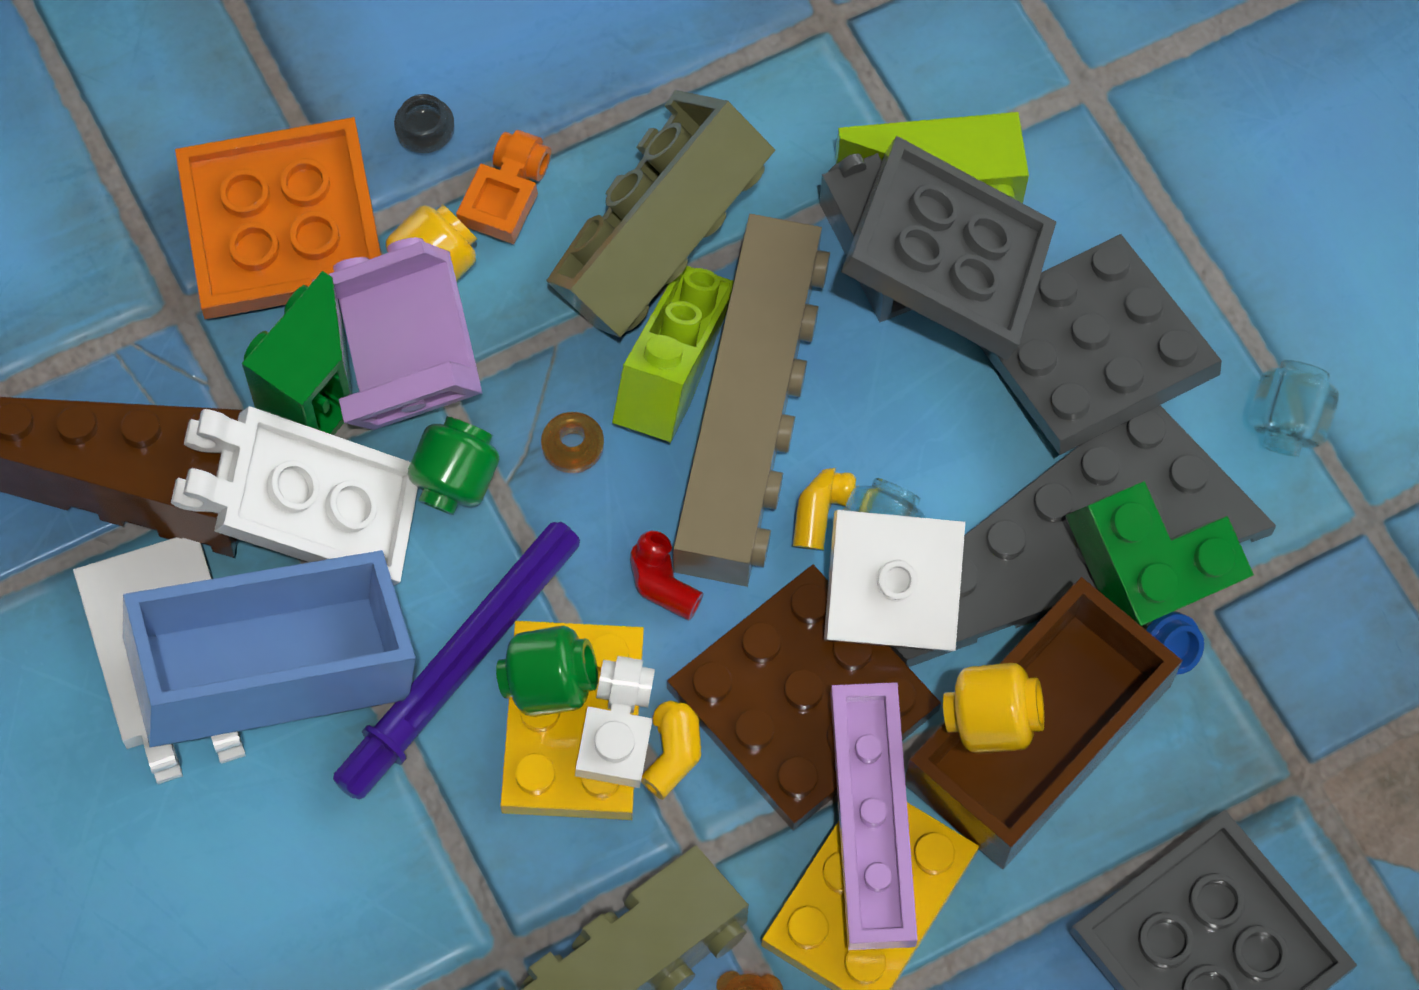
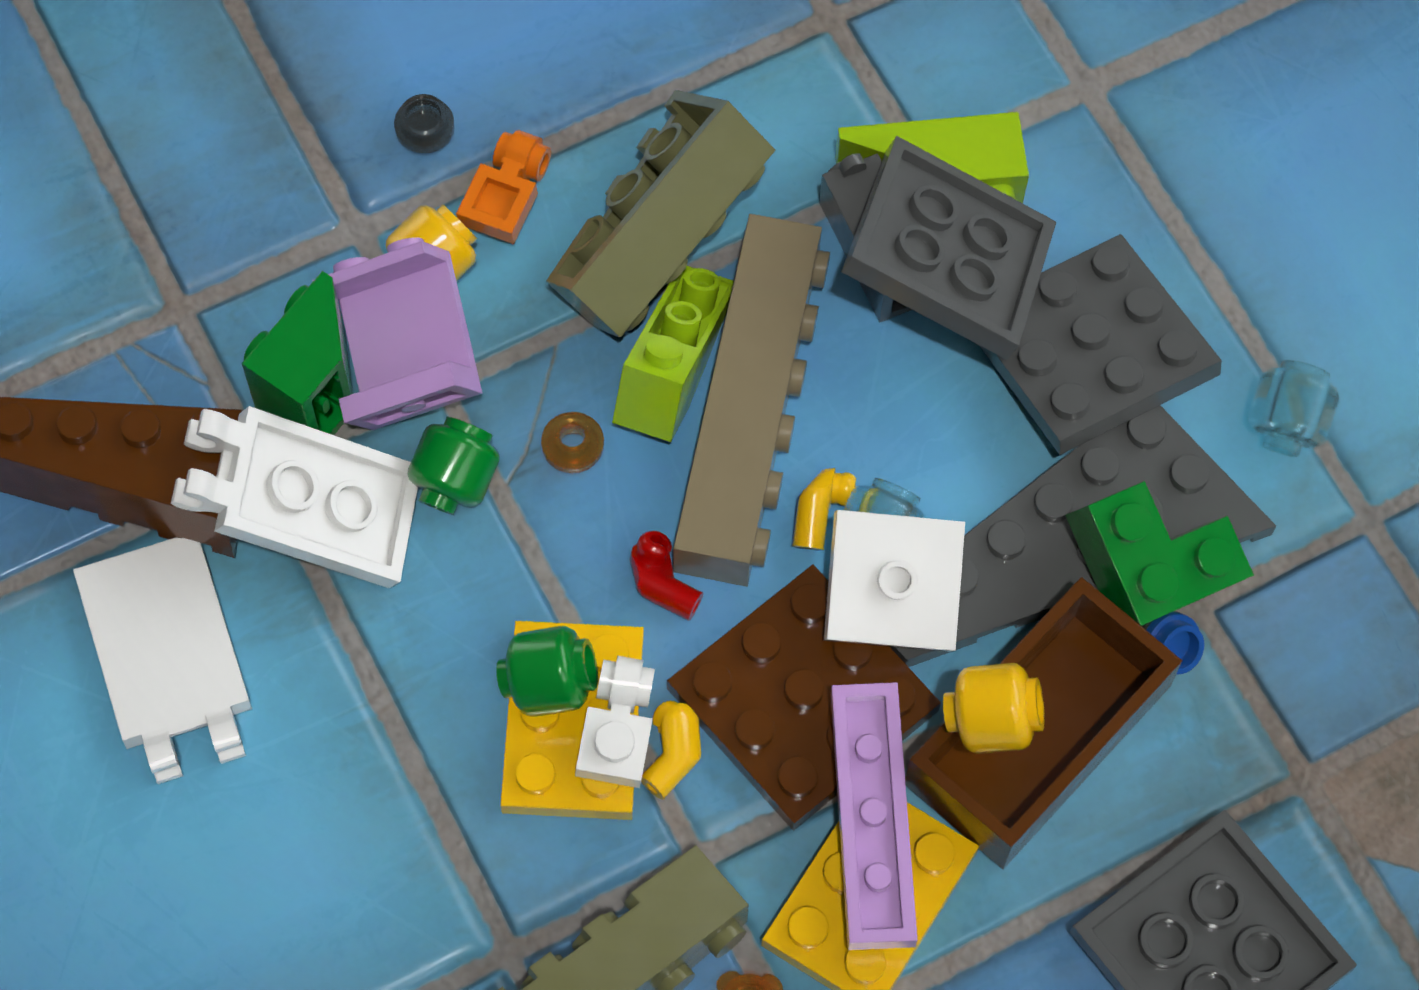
medium blue piece [122,550,415,747] -> none
orange plate [175,117,381,319] -> none
dark purple axle [333,522,580,800] -> none

